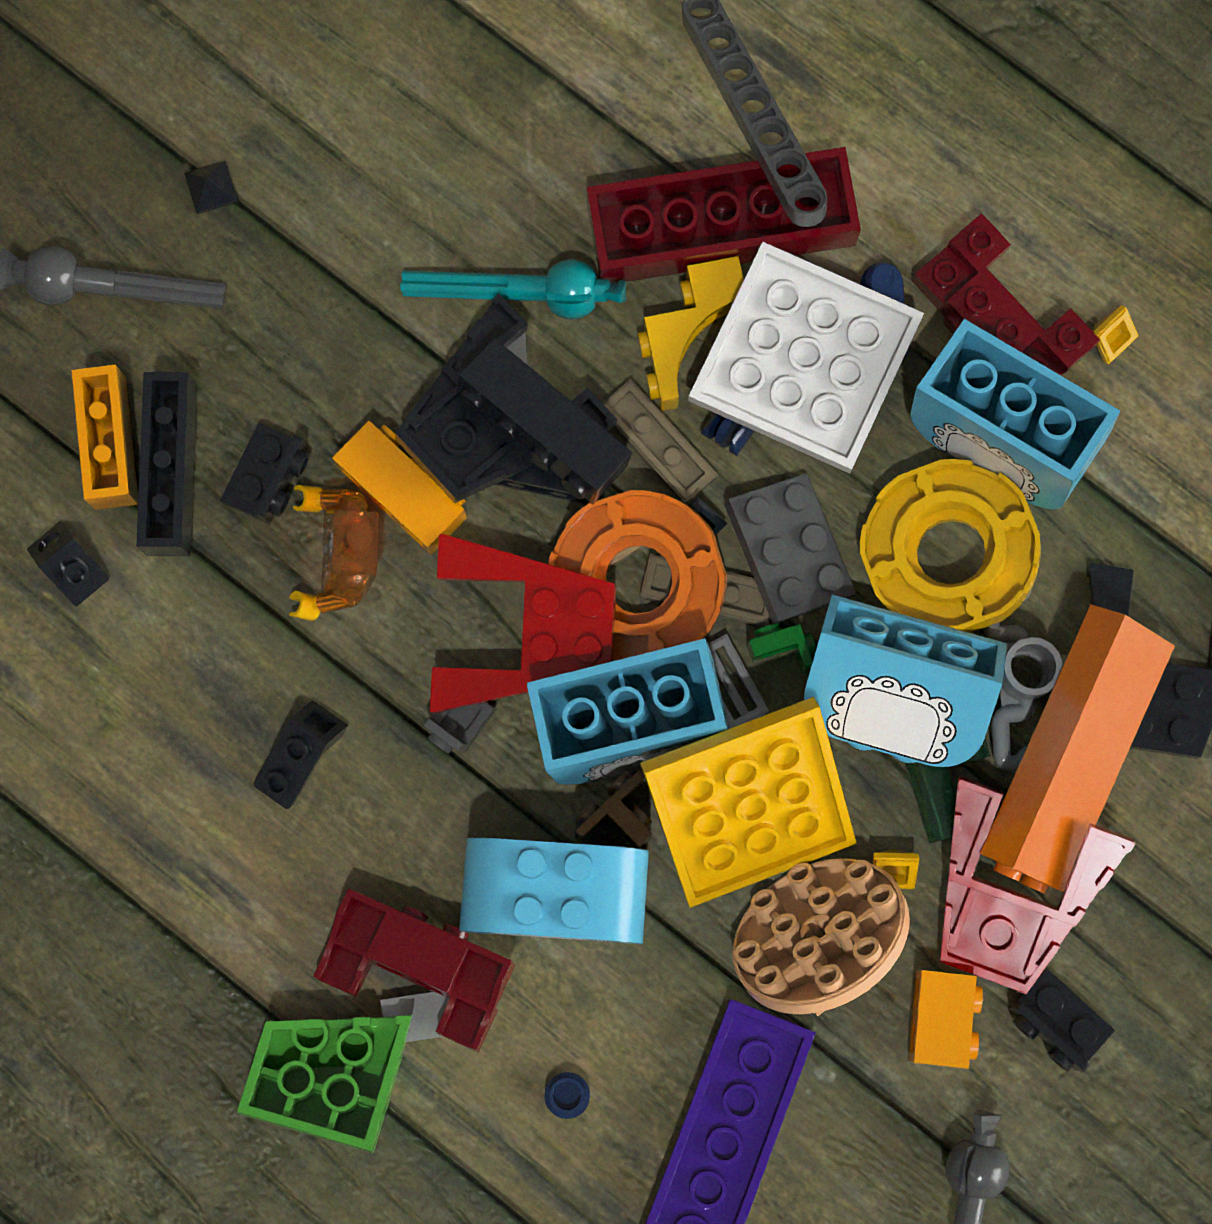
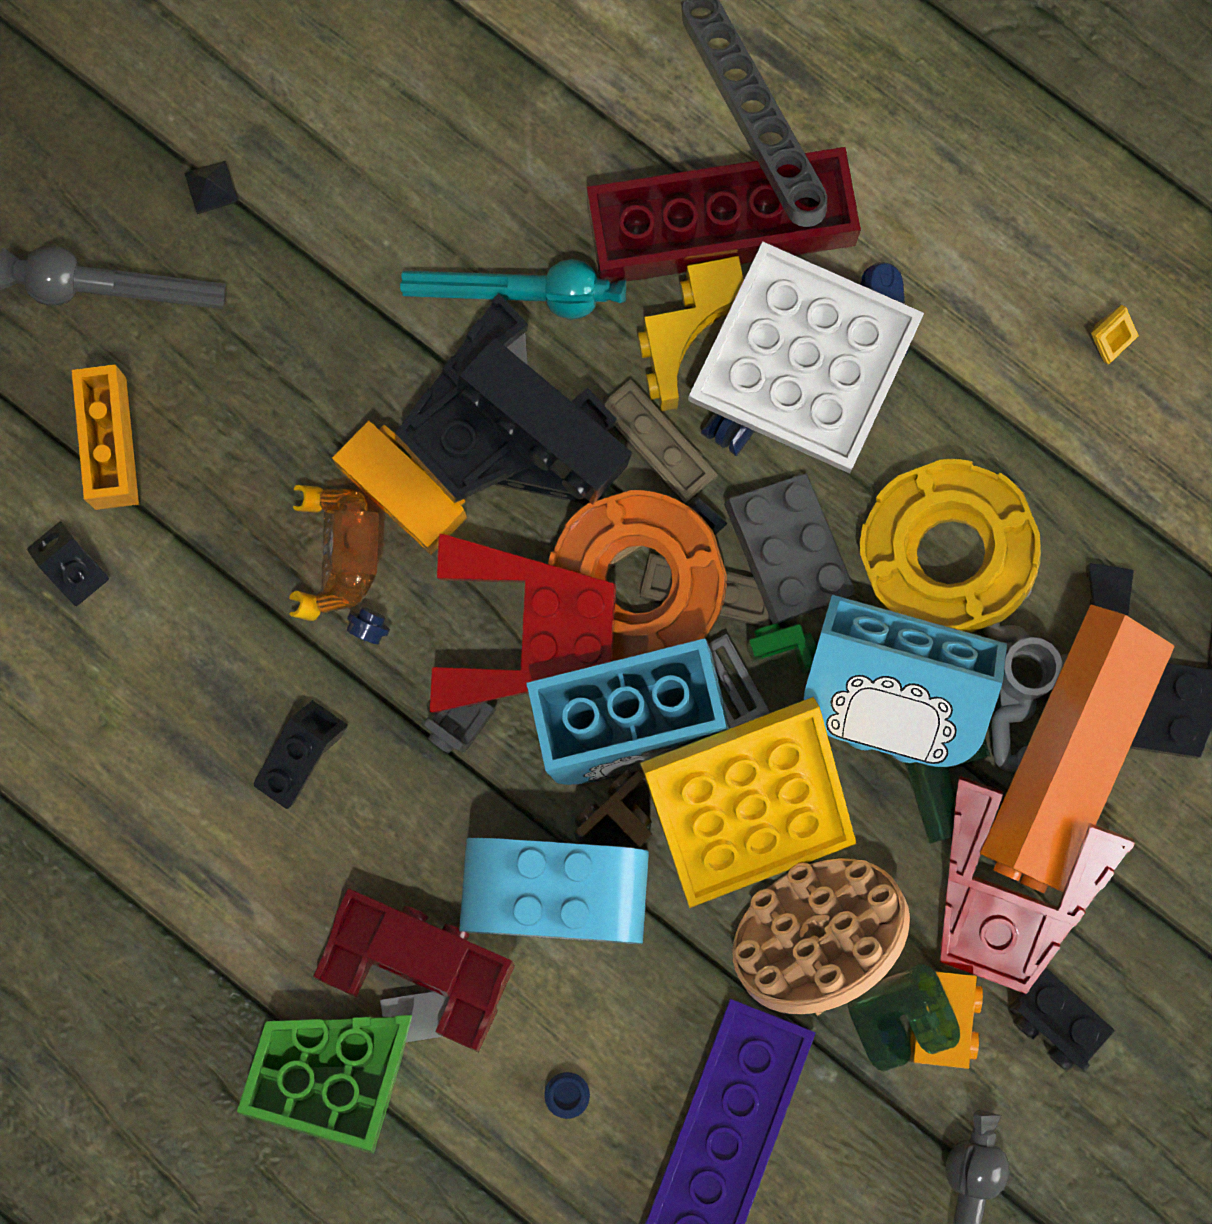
black brick [136,372,197,556] -> none
black bracket [220,423,310,525] -> none
yellow slope [872,849,919,889] -> none
medium azure brick [910,319,1120,509] -> none
dark red bracket [912,213,1100,376] -> none
none -> dark blue plate [347,607,390,645]
none -> clear green connector [848,964,960,1072]

